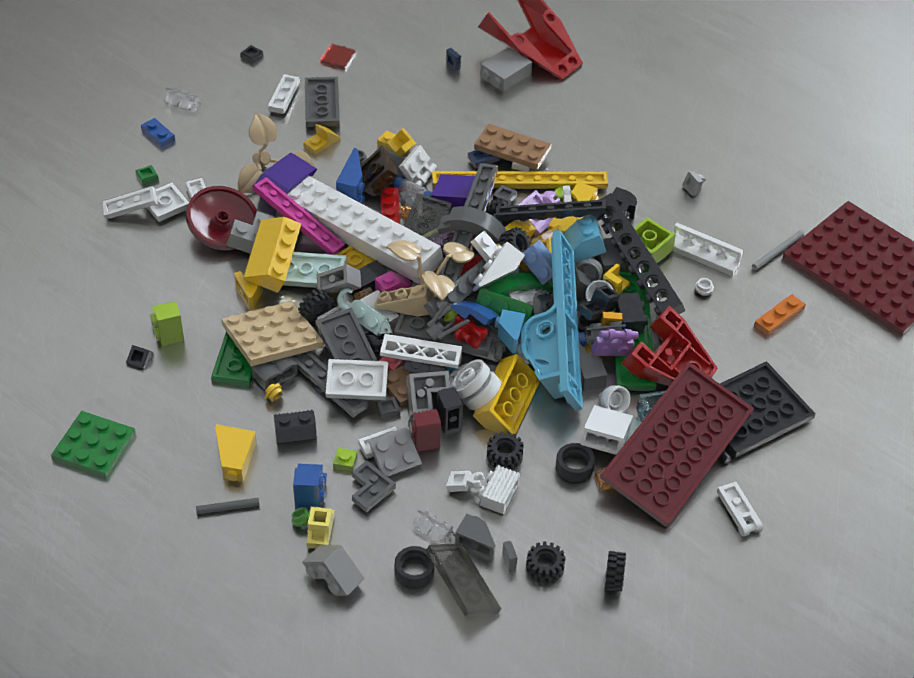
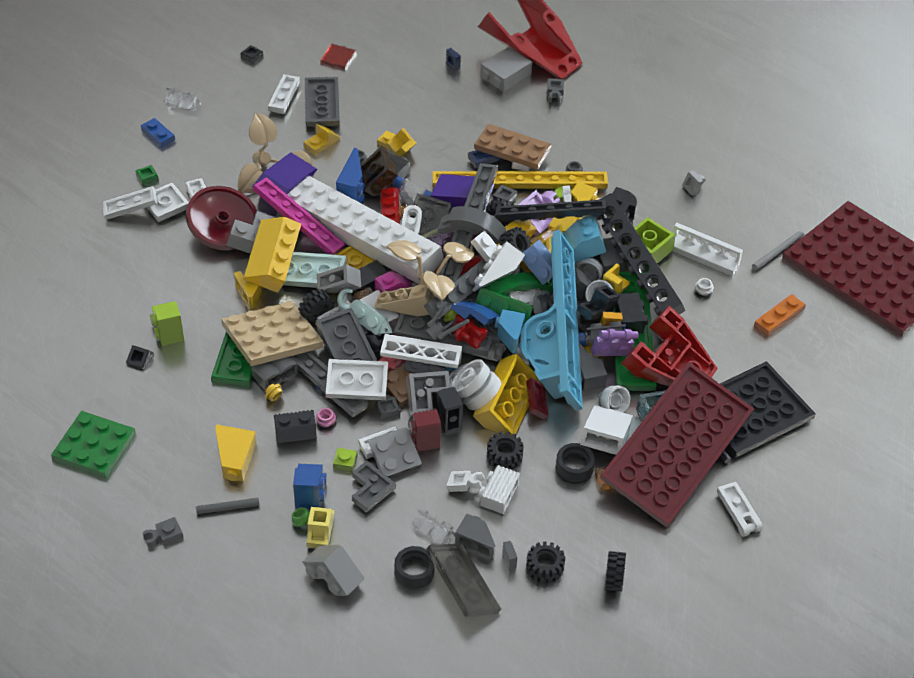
white plate [399,145,437,189] -> none
none -> dark grey plate [142,517,183,548]
none -> bright pink plate [316,408,336,427]
none -> white plate [402,205,422,234]
none -> dark red plate [526,378,549,420]
none -> dark grey plate [547,79,564,103]
none -> dark grey plate [565,161,583,172]

